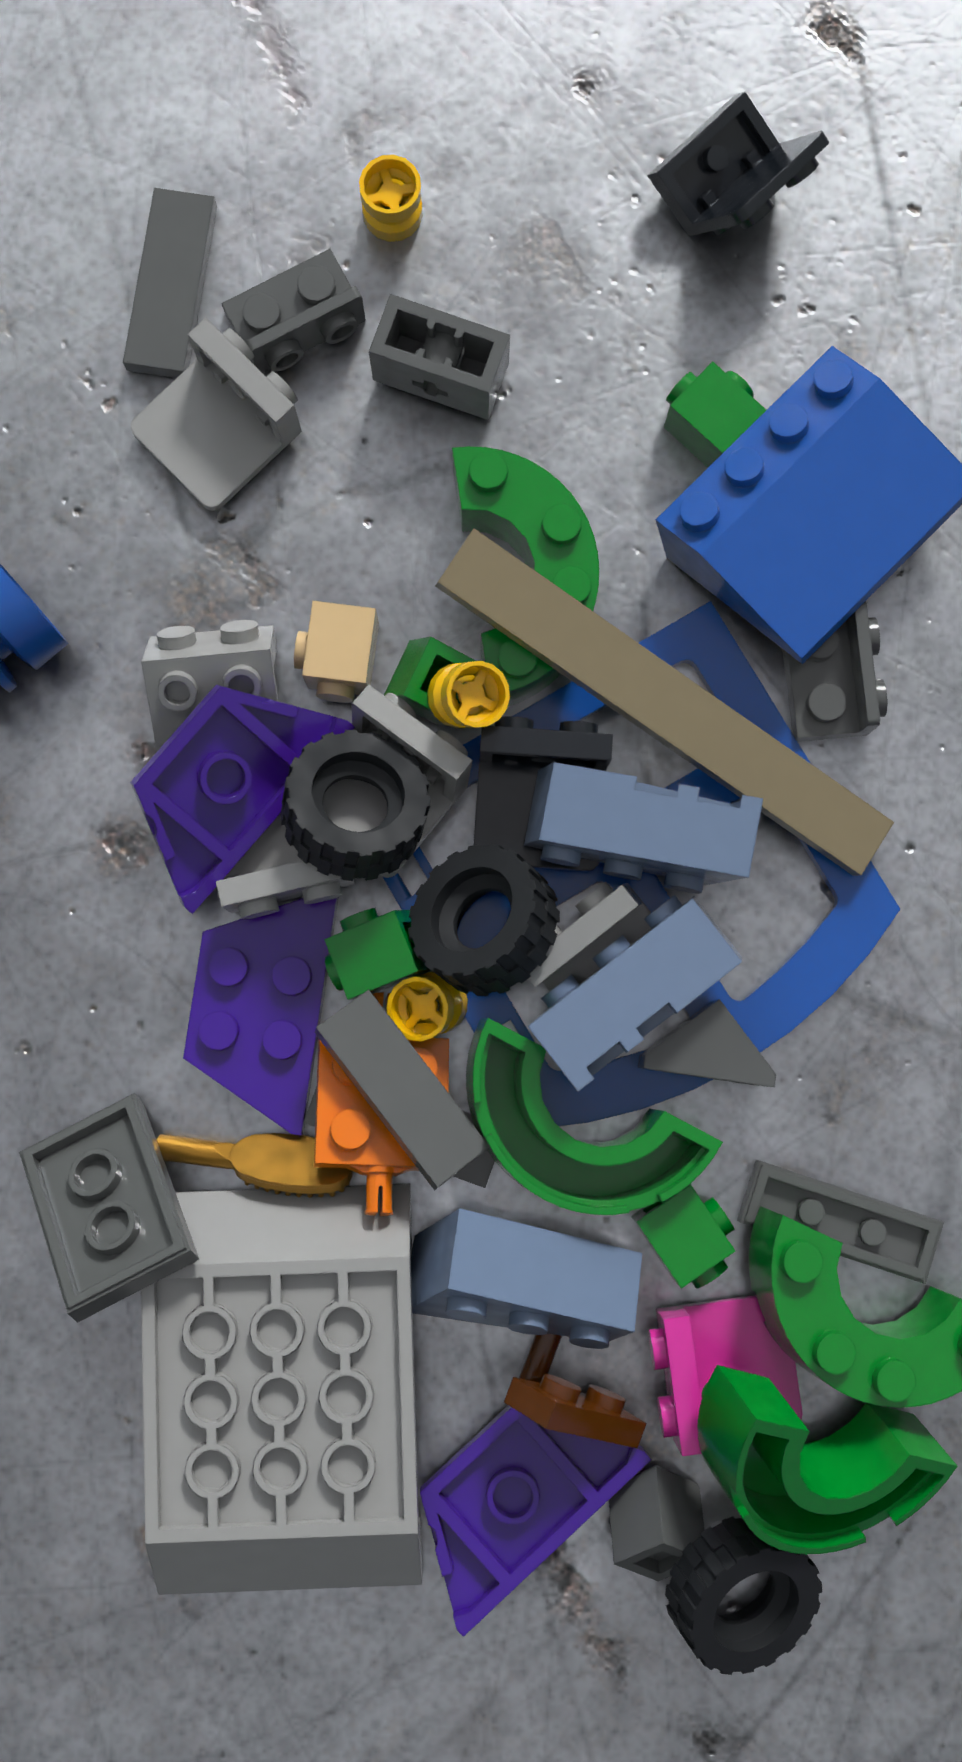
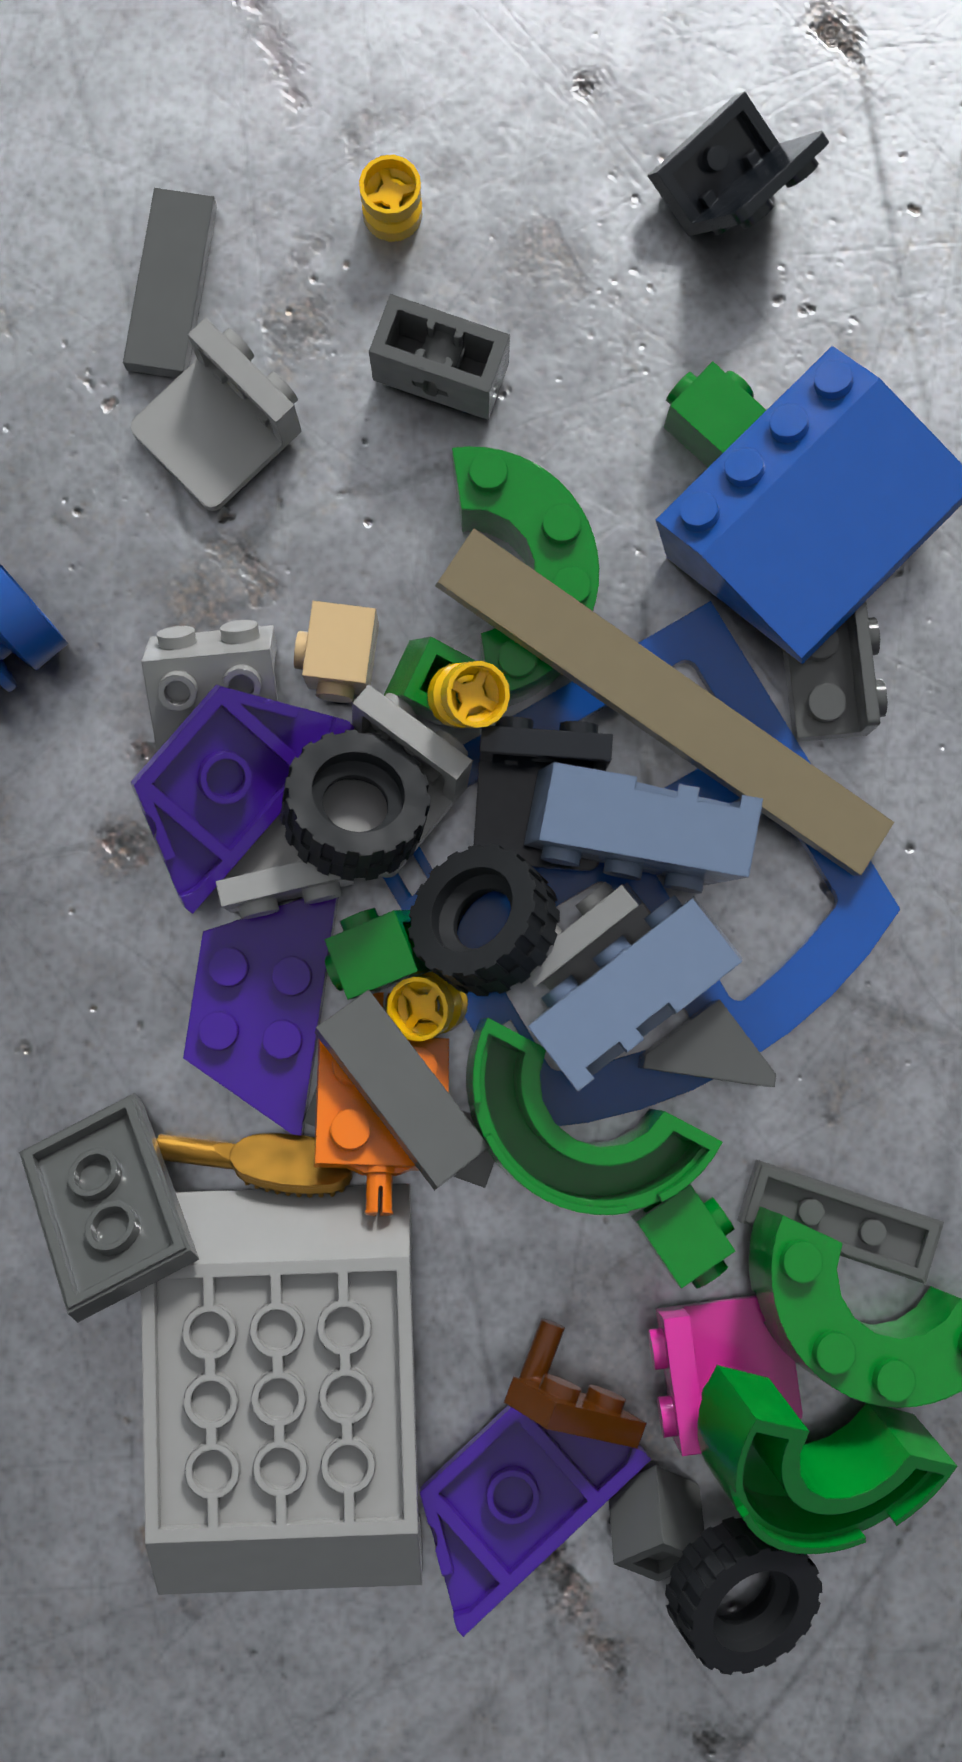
dark grey bracket [221,249,366,373] -> none
sand blue wedge [411,1208,642,1349] -> none

